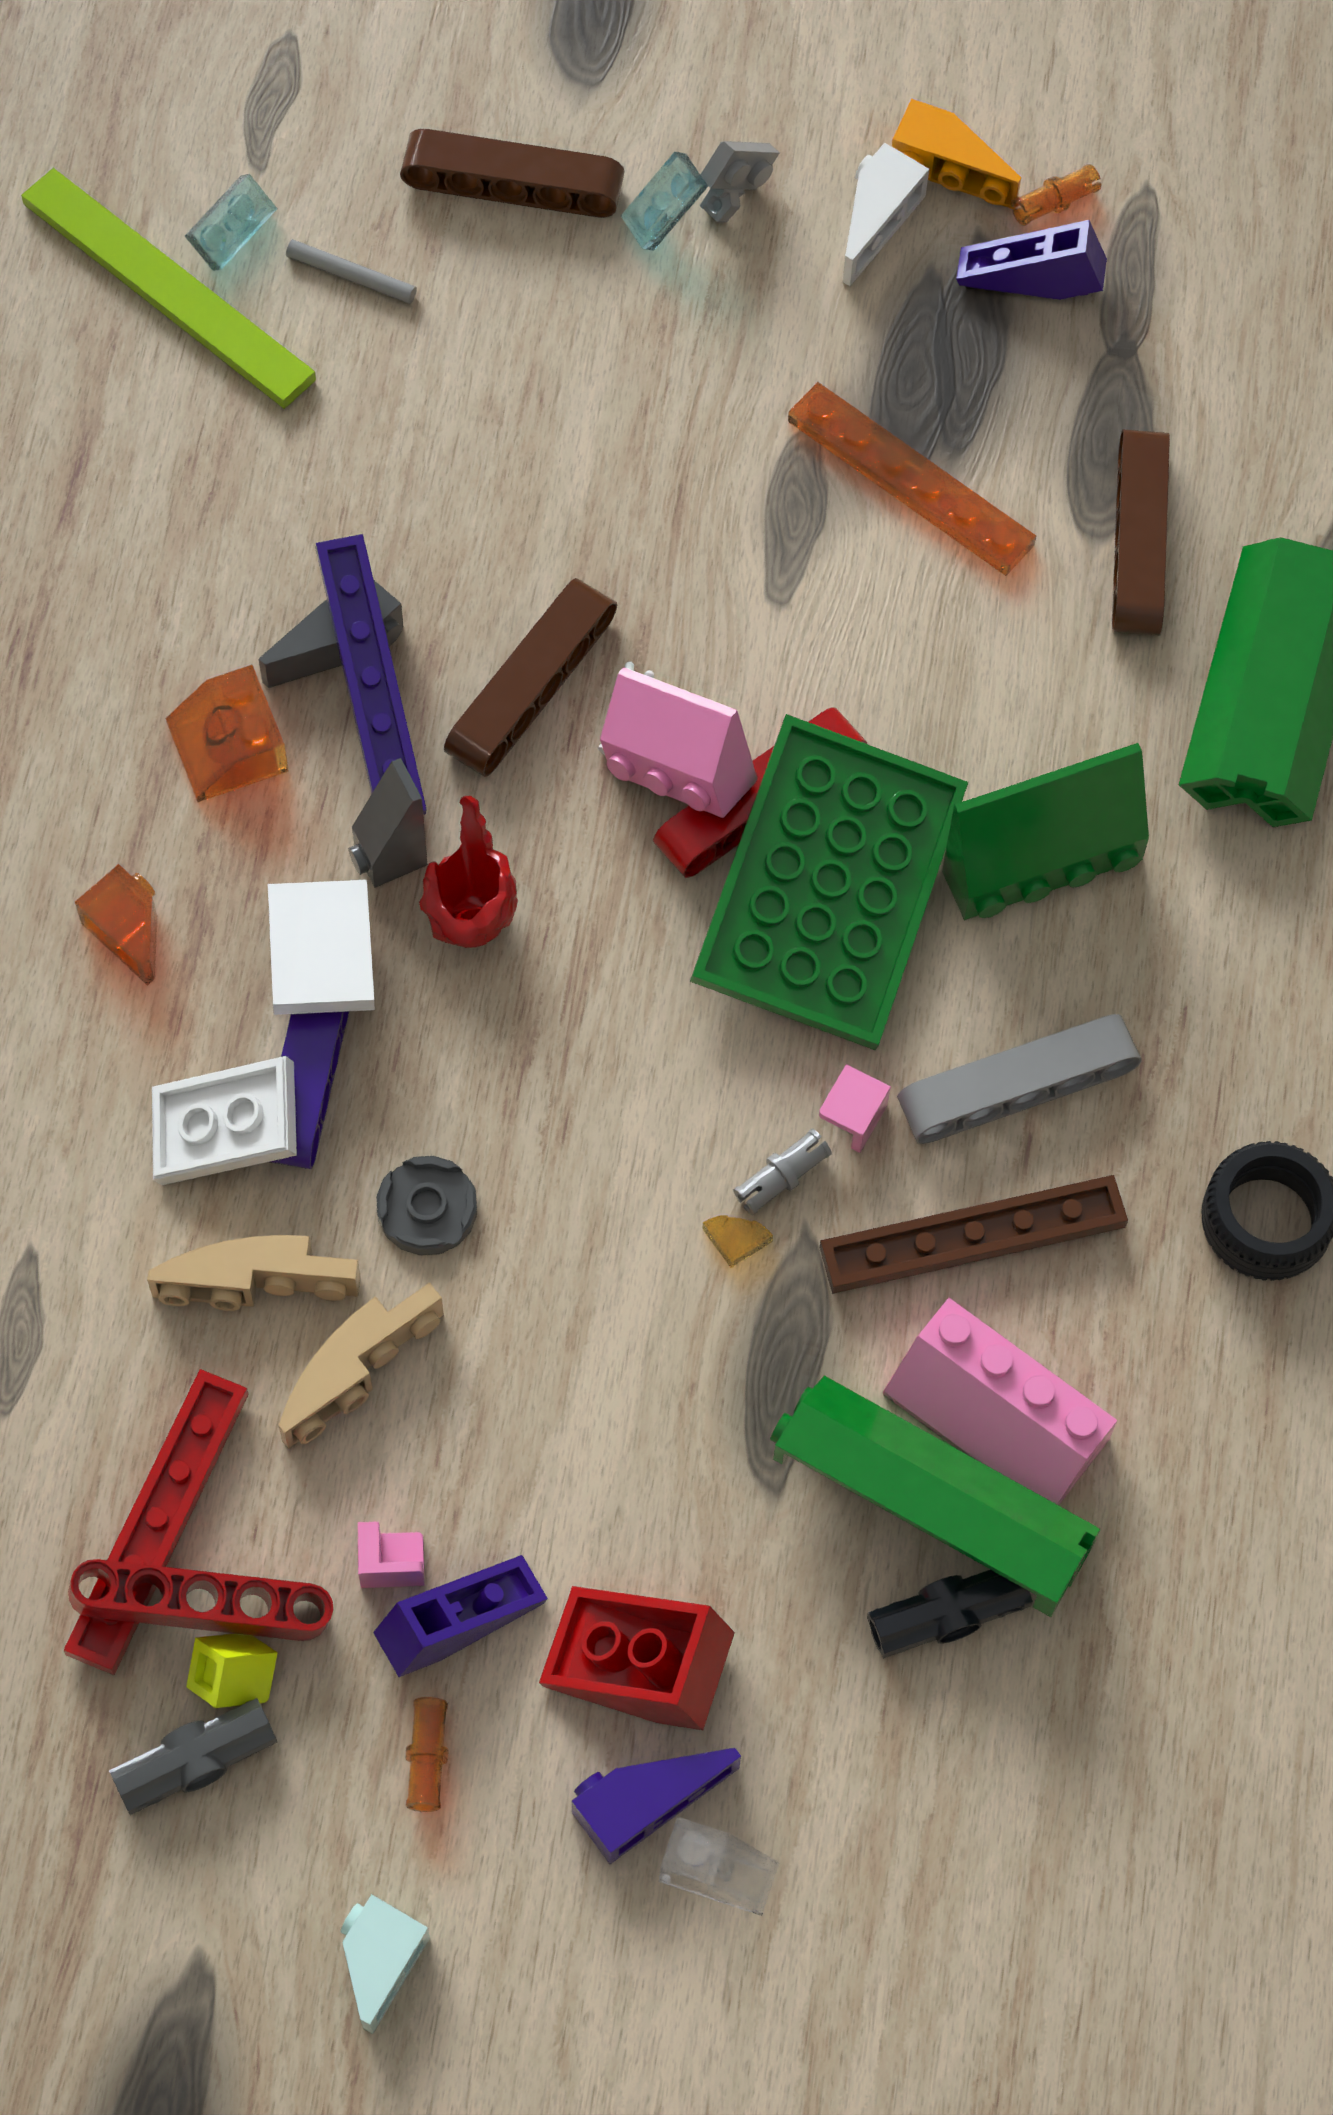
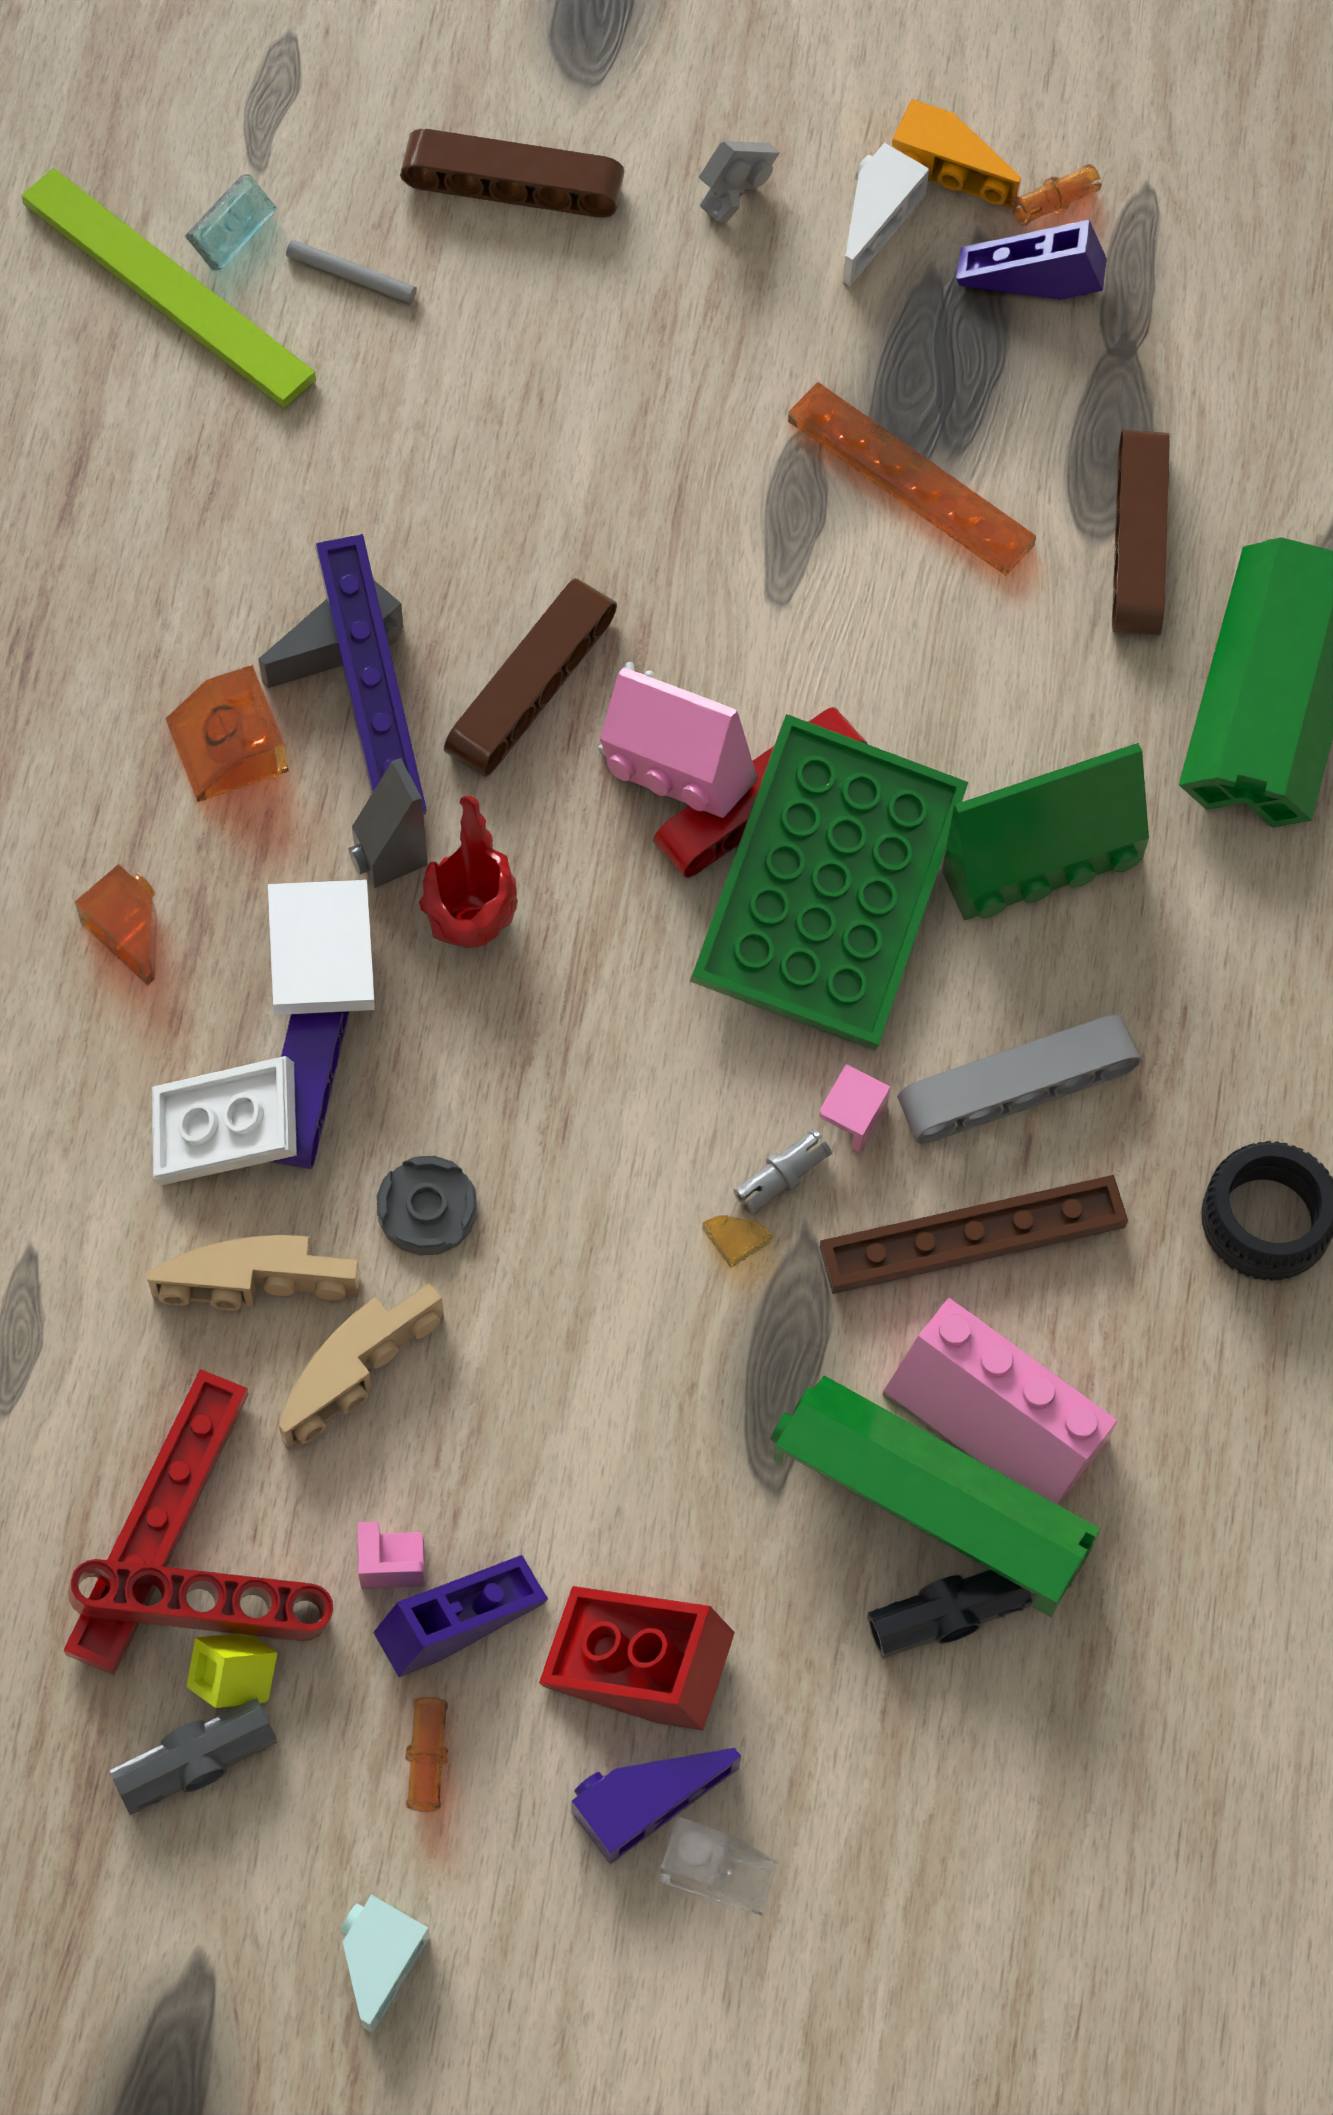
clear light blue plate [621,151,708,251] -> none

